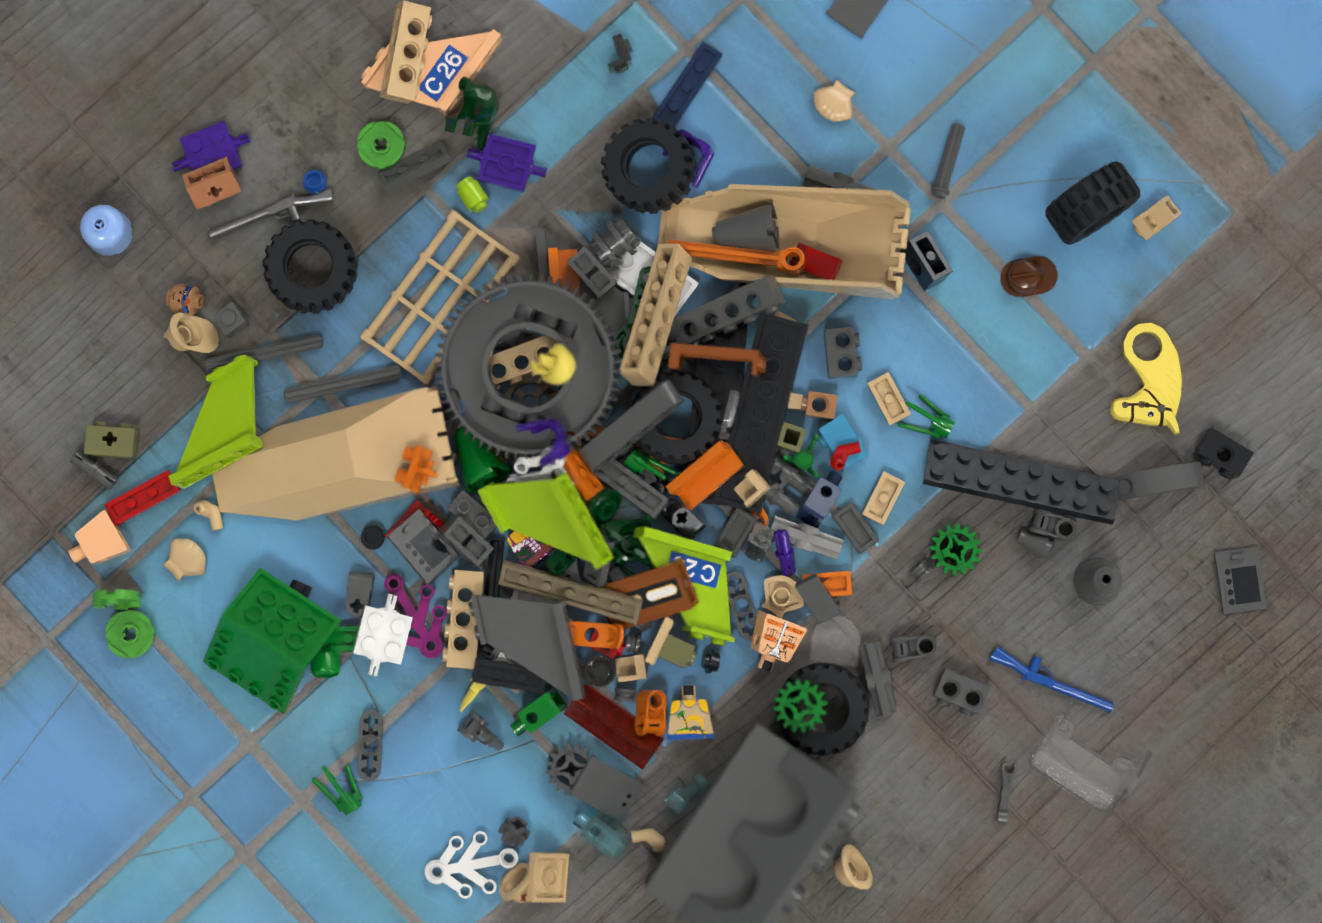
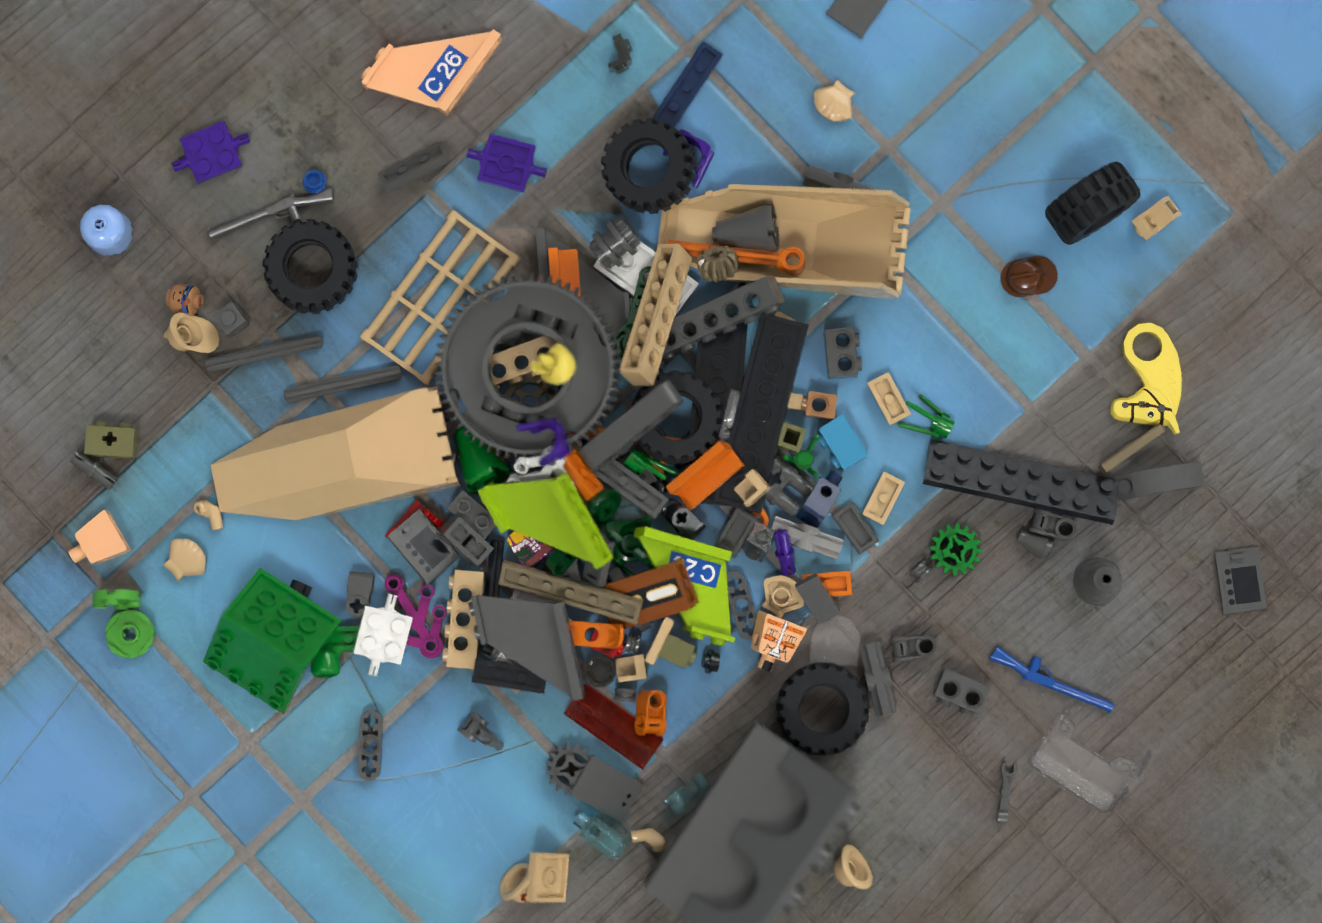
red plate [104,470,181,526] -> none
lime piece [169,355,264,489] -> none
nougat brick [182,157,241,210] -> none
green plant [312,764,363,816] -> none
bright green plate [357,121,406,170] -> none
black plate [361,525,385,550] -> none
tan brick [380,0,432,104] -> none
orange hips [394,445,438,493] -> none
white plant [425,831,519,899] -> none
dark green piece [444,77,499,148] -> none
lime brick [456,176,489,213] -> none
light yellow plate [460,679,486,712] -> none
dark grey gear [498,817,531,847] -> none
green torso [510,687,568,736] -> none
dark grey brick [567,246,618,298] -> none
dark orange panel [668,343,766,378] -> none
torso [668,685,714,740] -> none
green gear [774,679,827,733] -> none
red tile [789,243,843,280] -> none
red arm [830,441,861,471] -> none
black brick [900,231,953,291] -> none
dark grey axle [931,124,965,199] -> none
black brick [1194,428,1254,480] -> none
none -> dark tan gear [697,245,738,283]
none -> dark tan tile [1098,424,1165,474]

